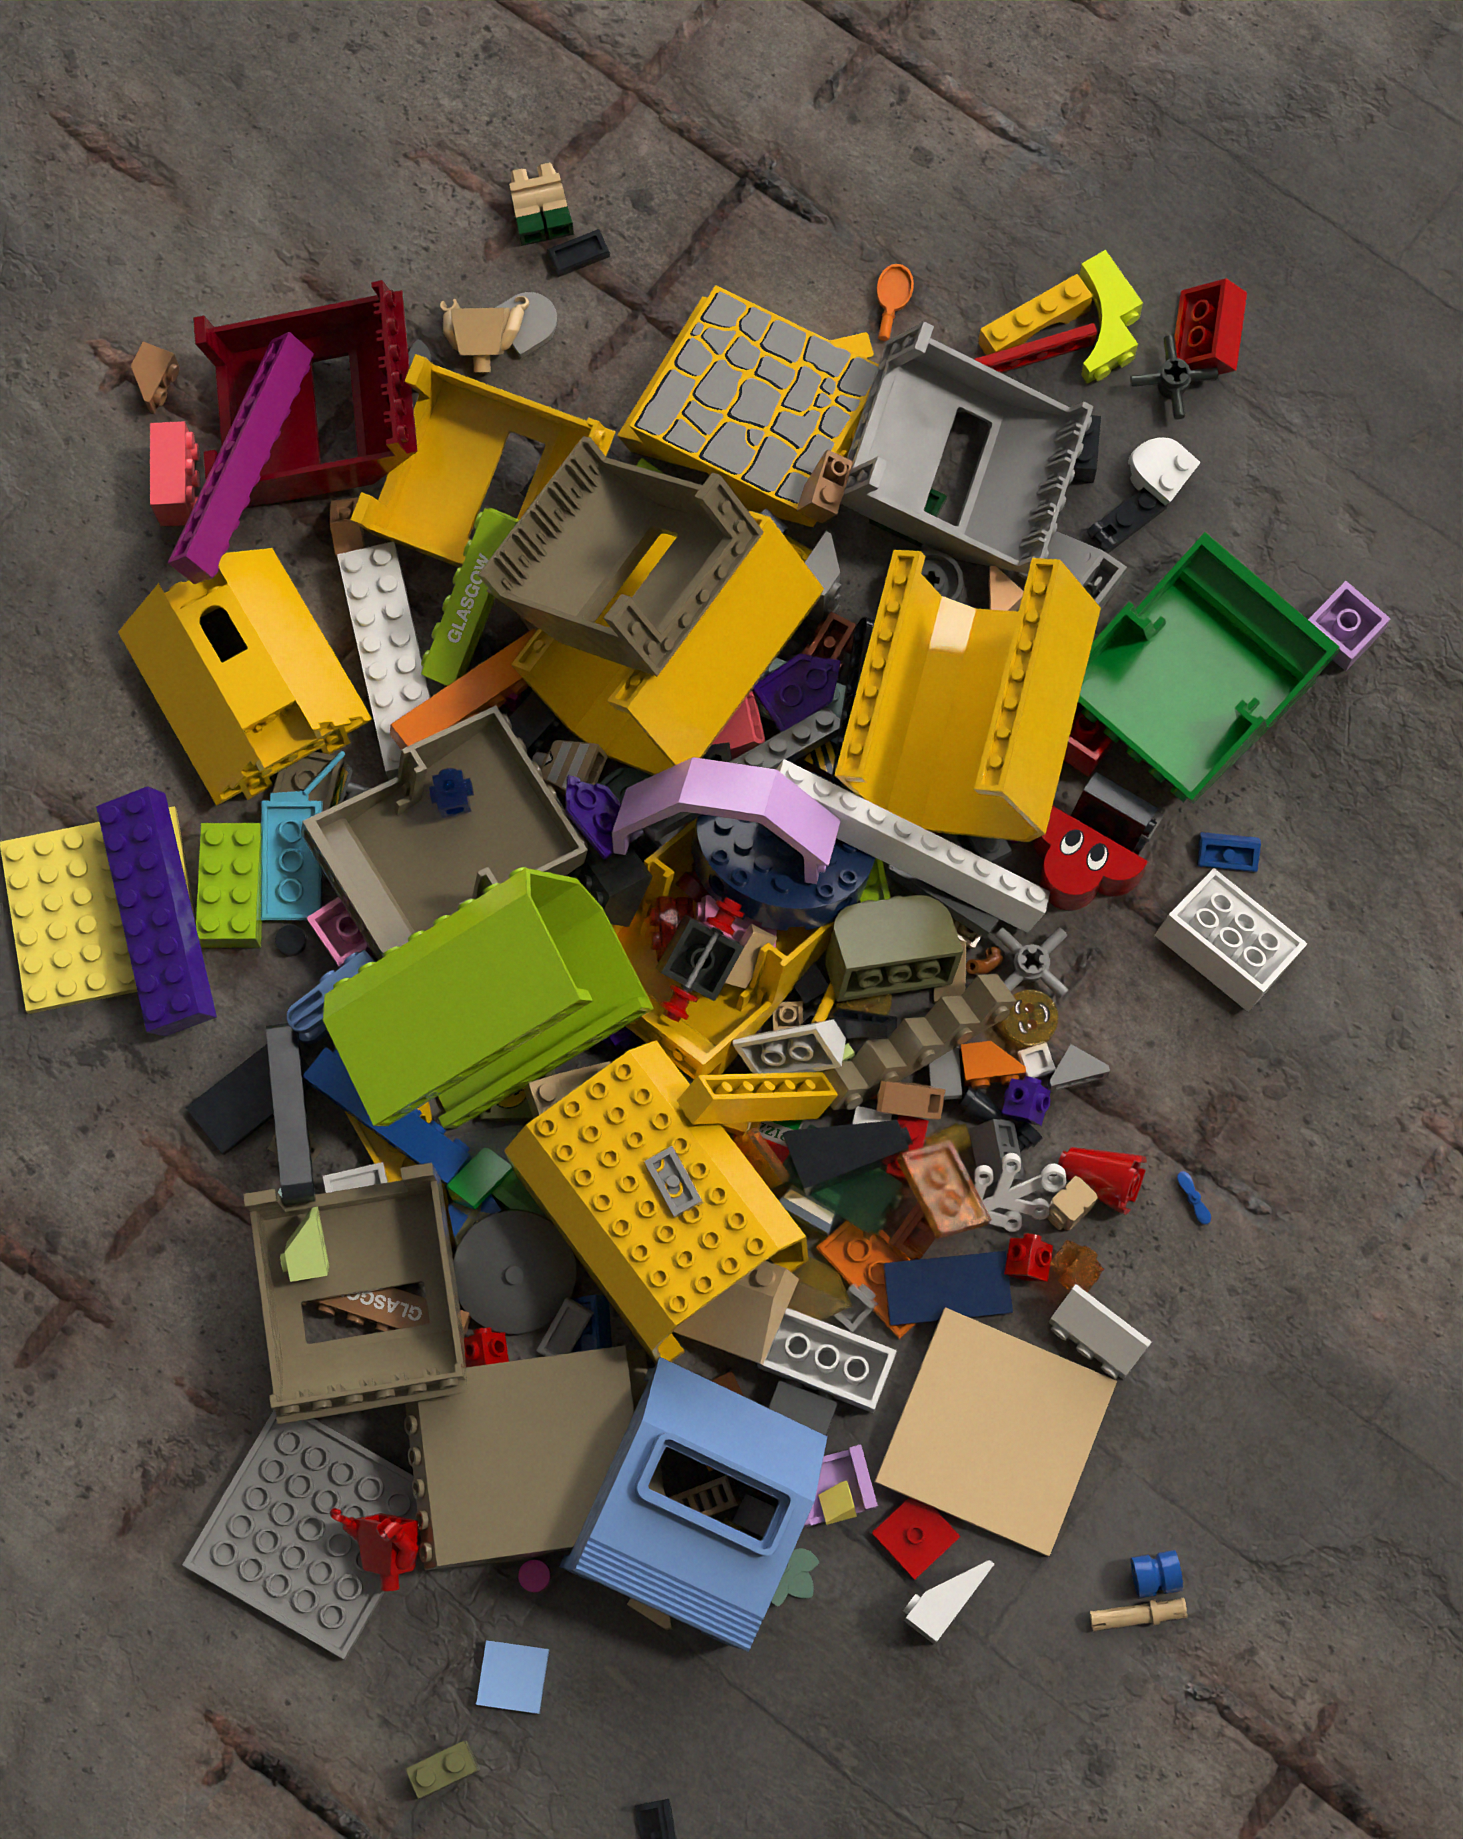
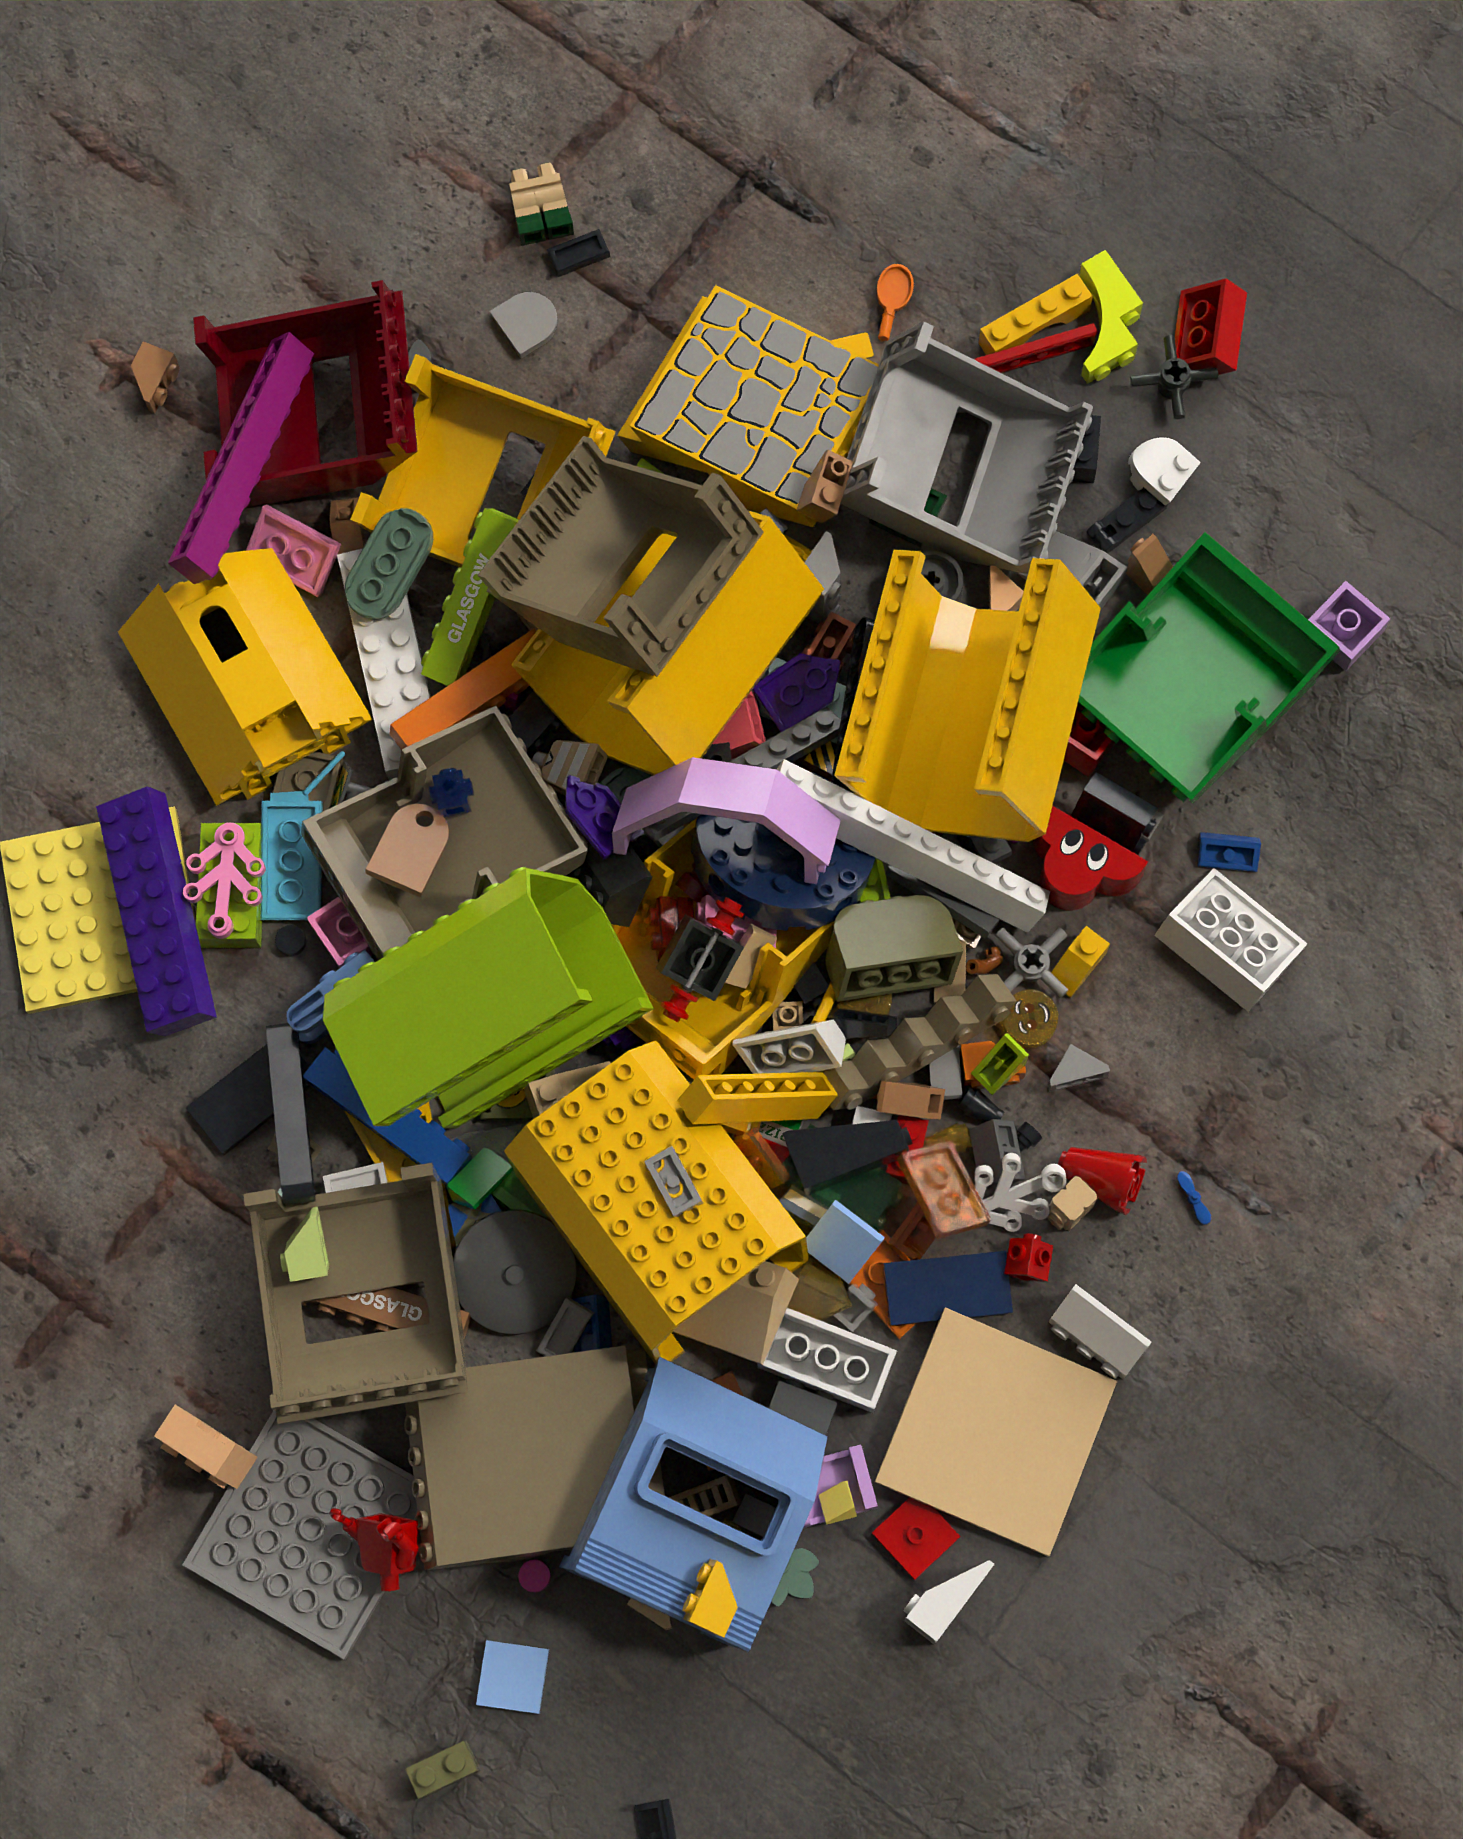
coral brick [150,421,200,526] -> none
tan torso [440,296,529,372] -> none
red brick [464,1328,509,1368] -> none
dark purple brick [1002,1076,1051,1126] -> none
white tile [1017,1043,1056,1079] -> none
clear orange brick [1050,1240,1104,1293] -> none
tan pin [1090,1598,1188,1632] -> none
blue wheel [1130,1550,1183,1599] -> none
none -> light nougat wedge [154,1404,258,1489]
none -> bright pink plant [183,823,266,939]
none -> bright pink tile [246,505,341,597]
none -> sand green tile [345,508,433,619]
none -> medium nougat tile [365,804,449,898]
none -> yellow slope [682,1559,738,1638]
none -> light blue tile [806,1200,885,1284]
none -> lime slope [971,1033,1029,1095]
none -> yellow slope [1051,926,1110,998]
none -> medium nougat slope [1126,534,1173,595]

